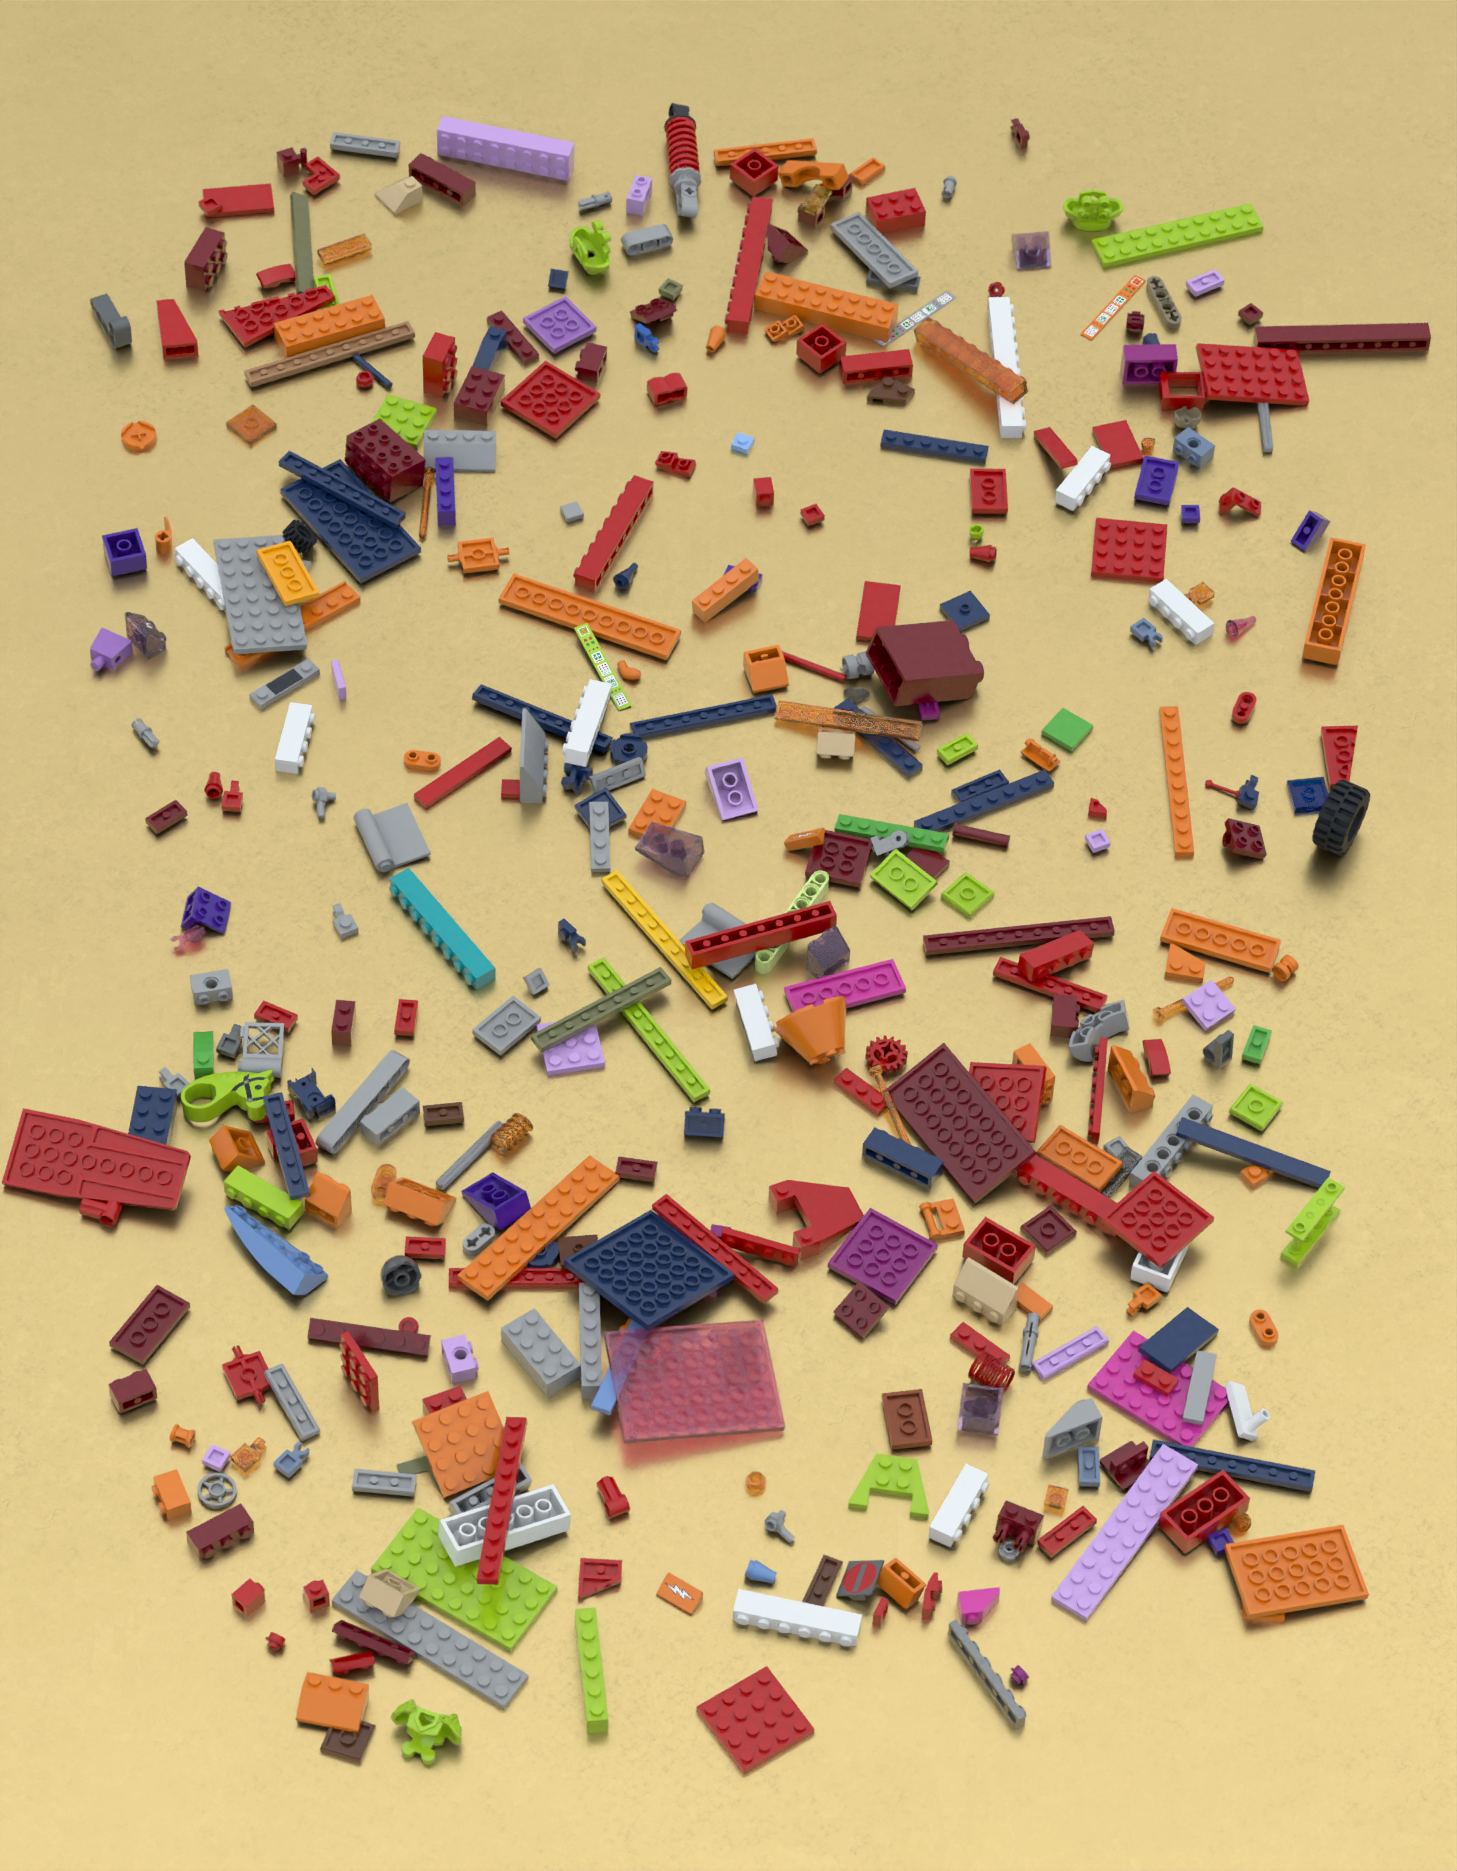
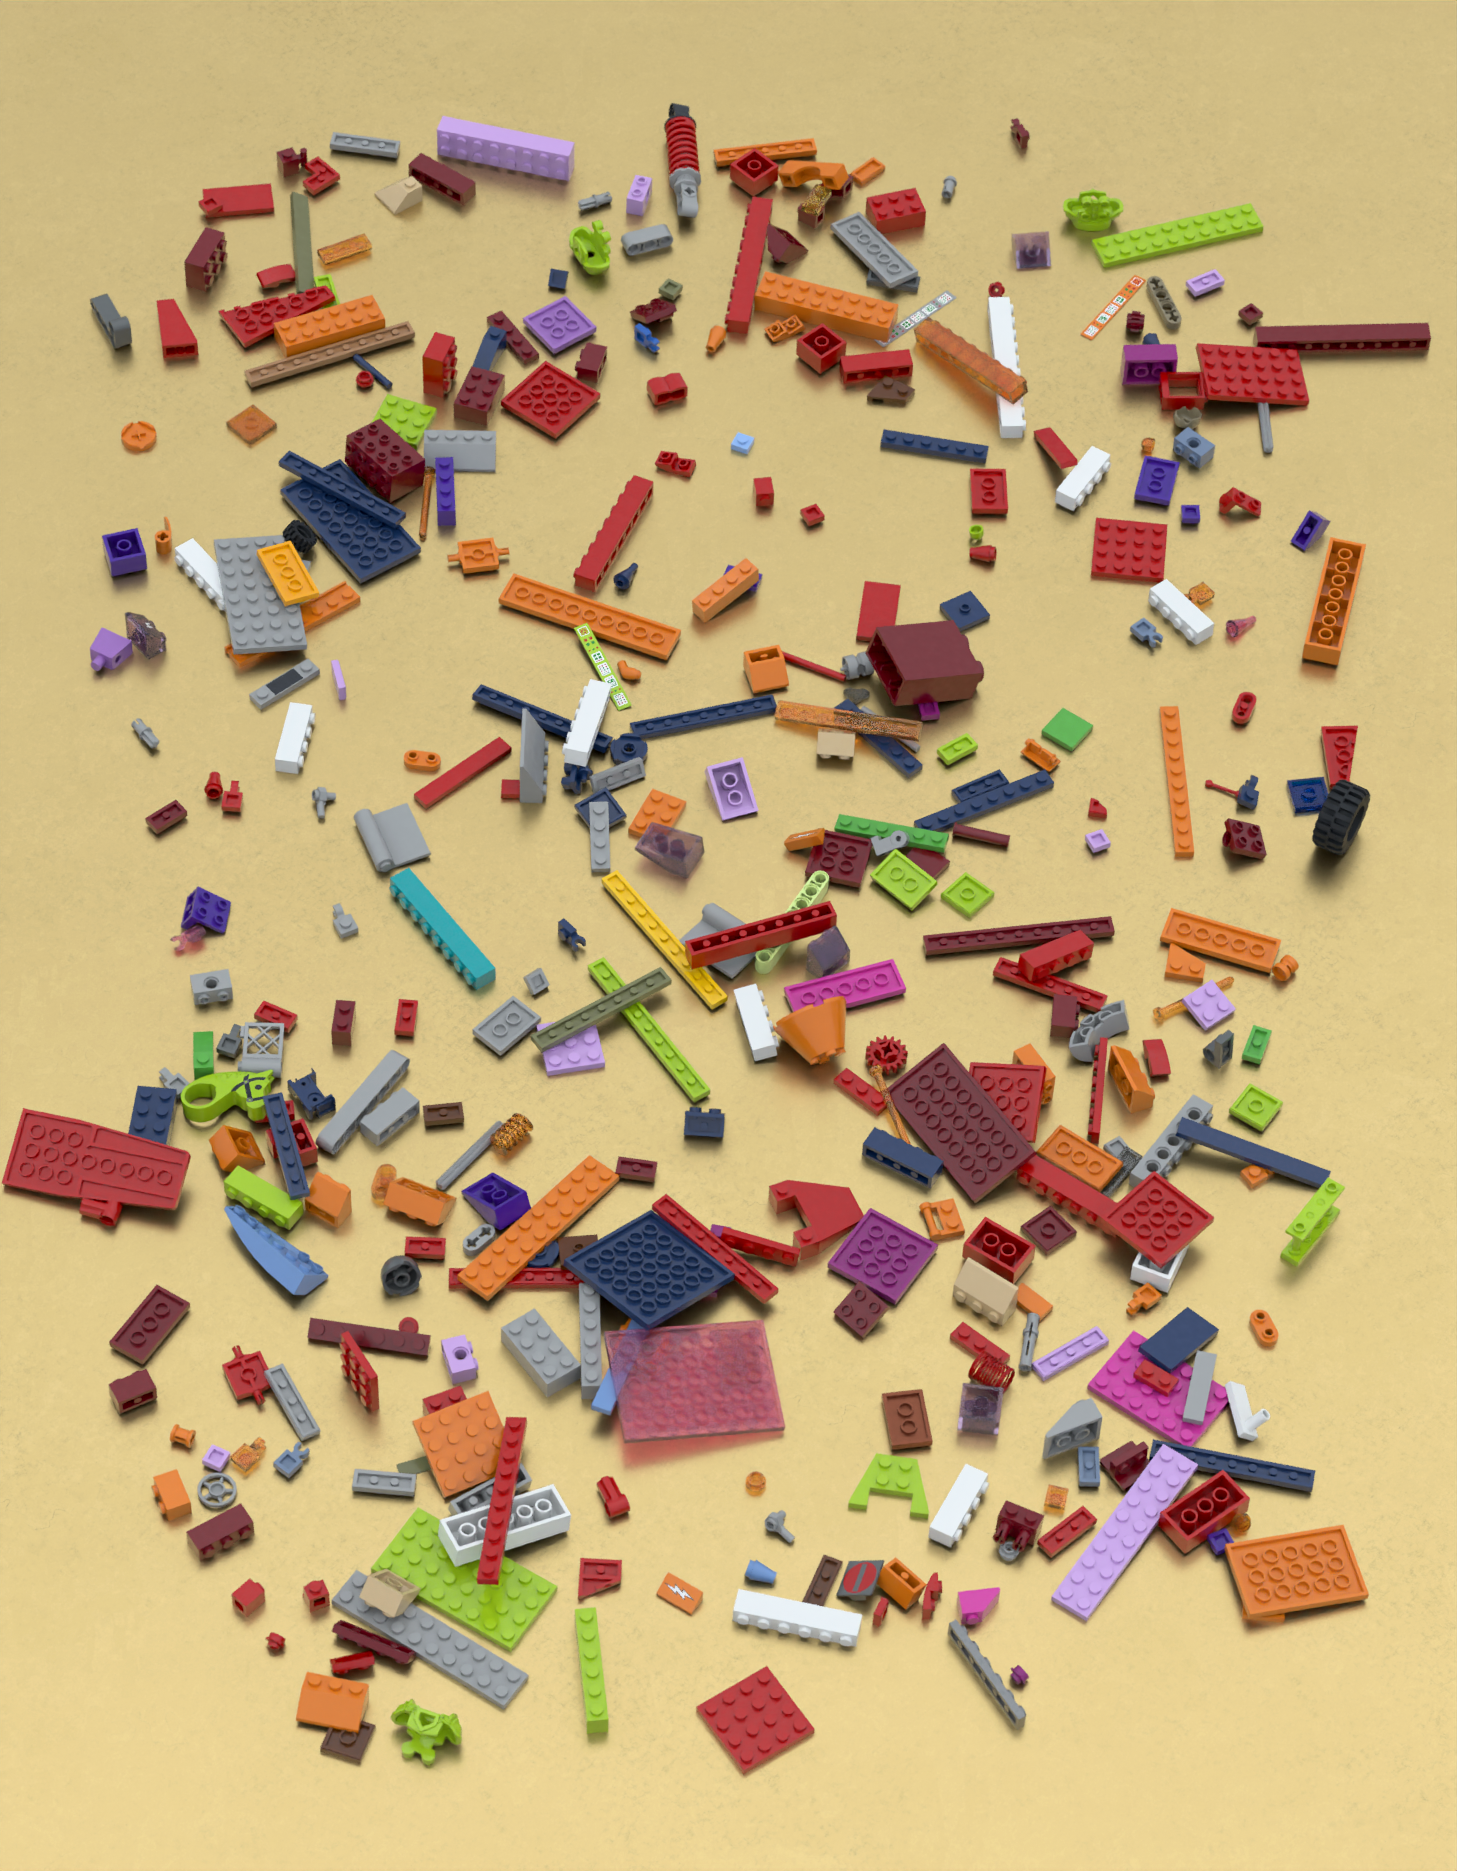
light grey tile [560,501,584,523] -> none
red tile [1092,420,1144,469] -> none

